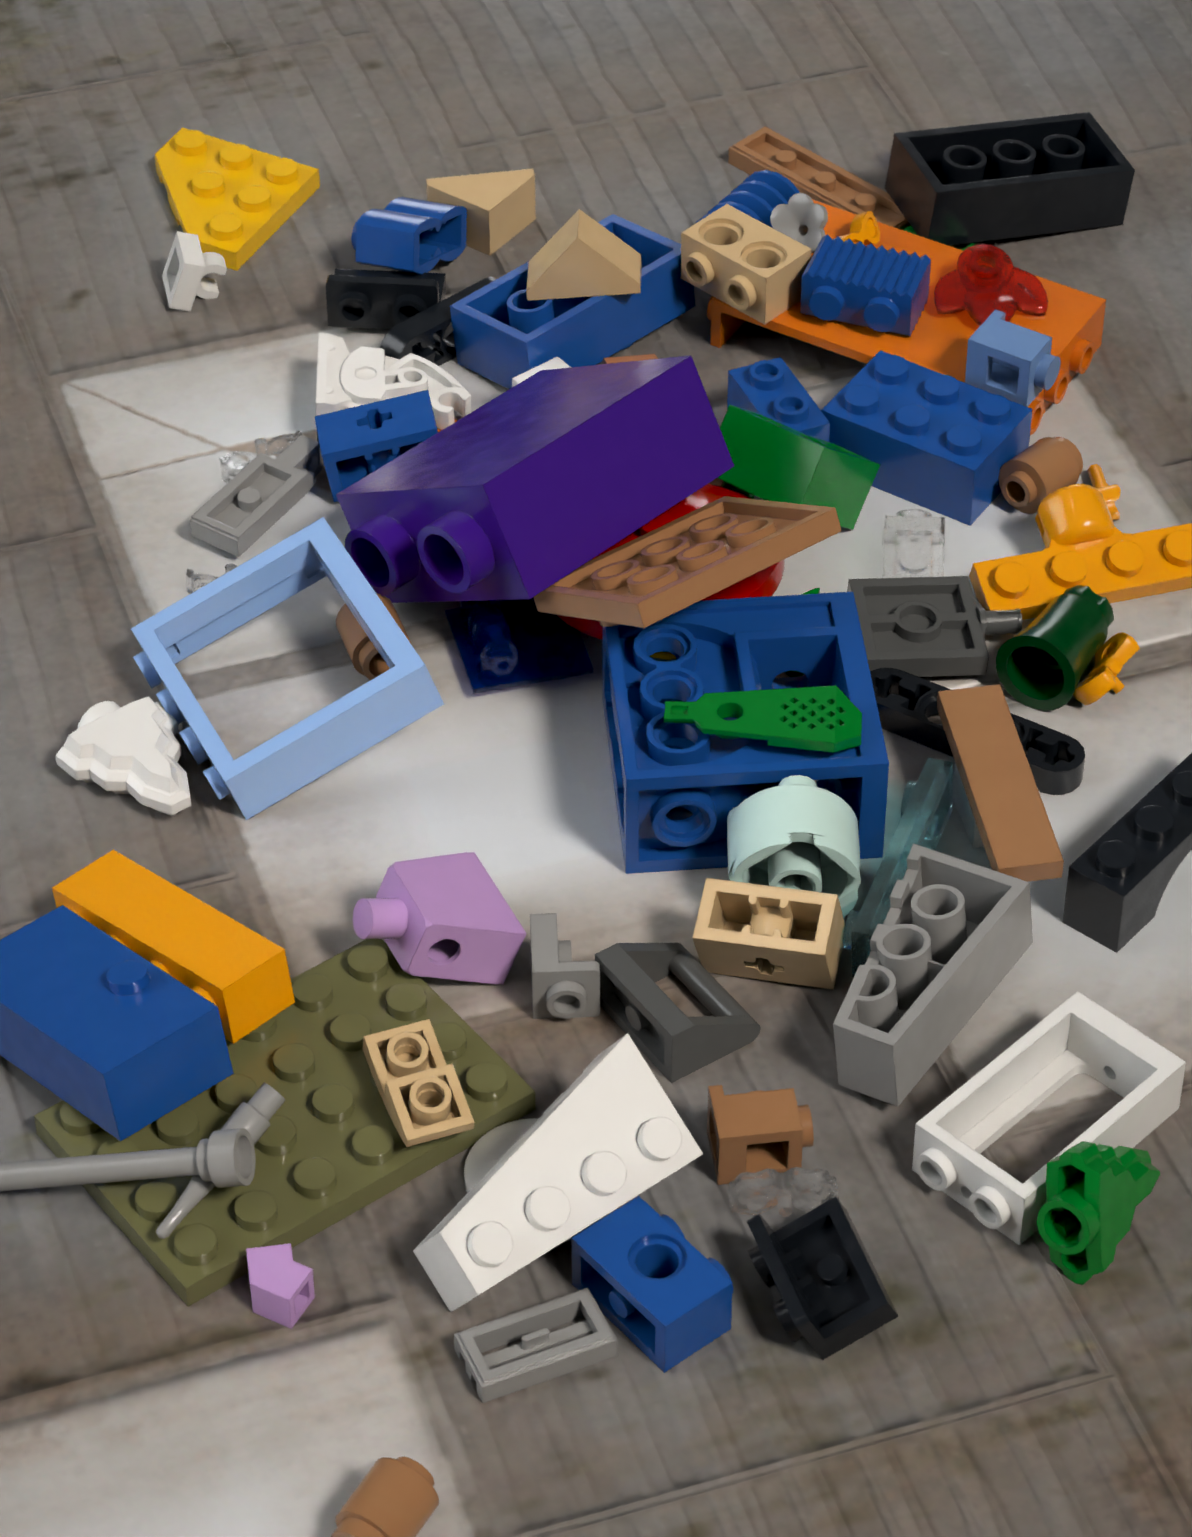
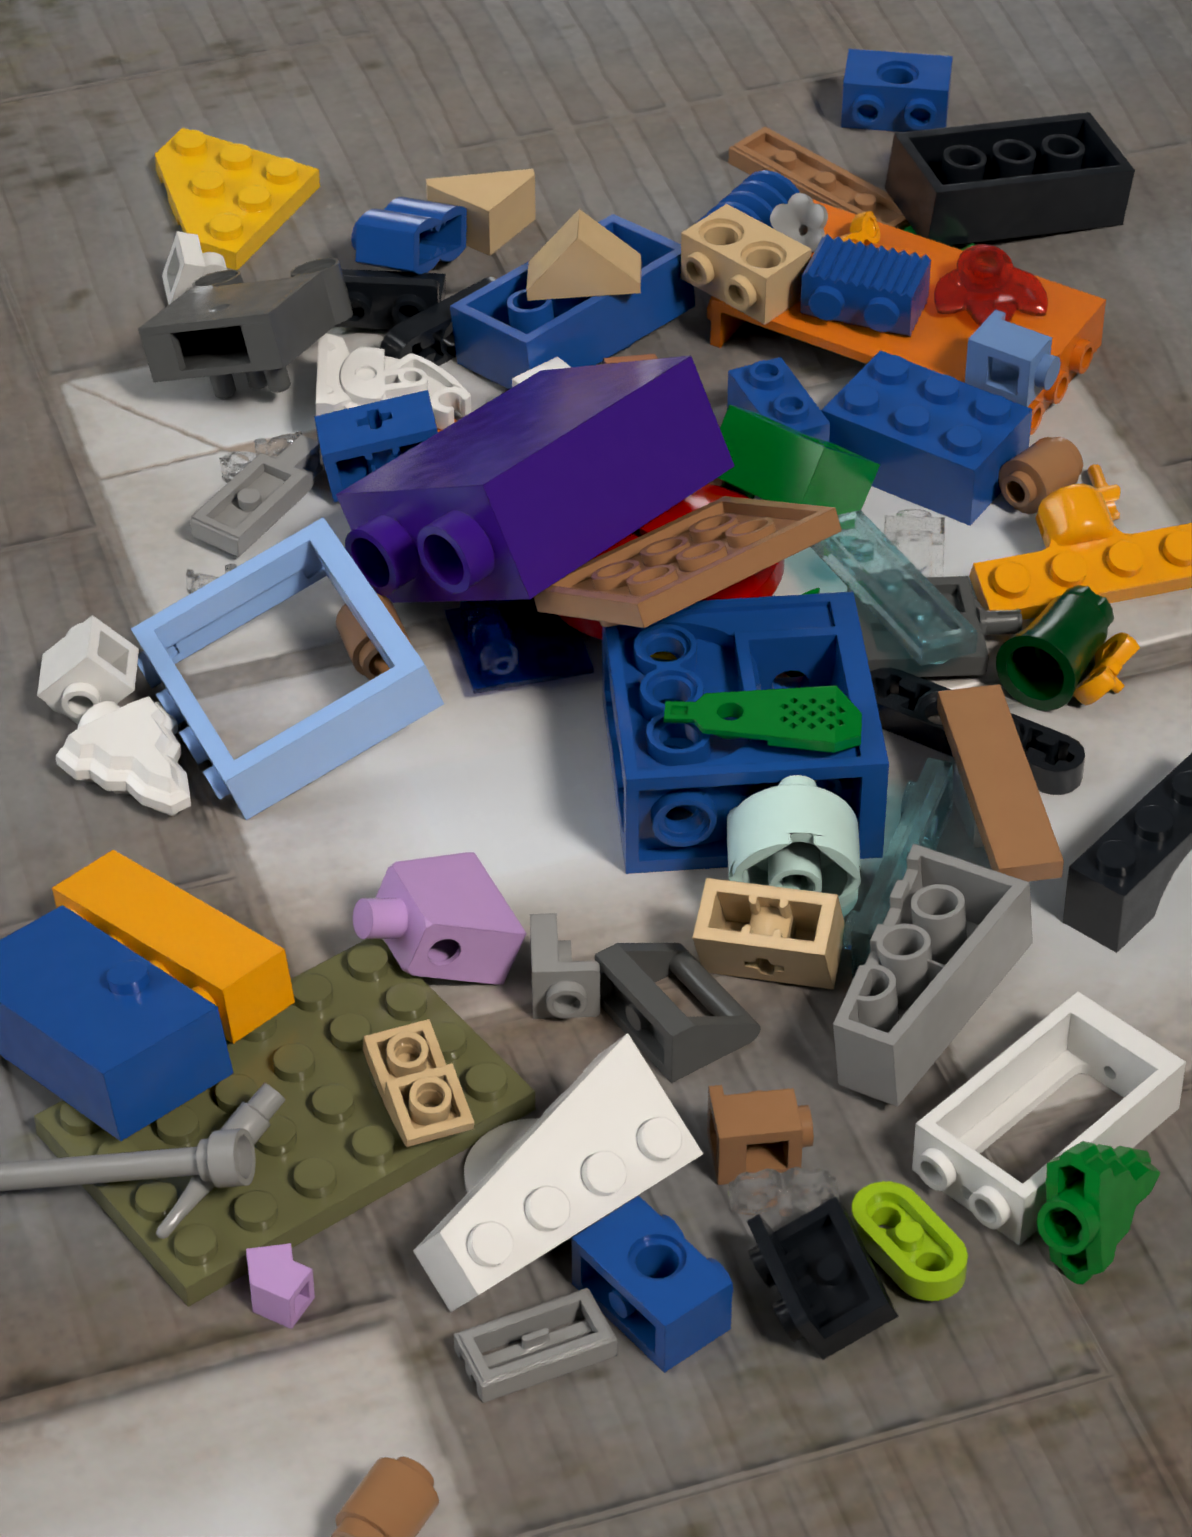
none -> white brick [37,615,139,724]
none -> dark grey piece [138,258,353,399]
none -> clear light blue plate [810,510,978,666]
none -> blue brick [841,49,953,132]
none -> lime plate [851,1181,968,1301]

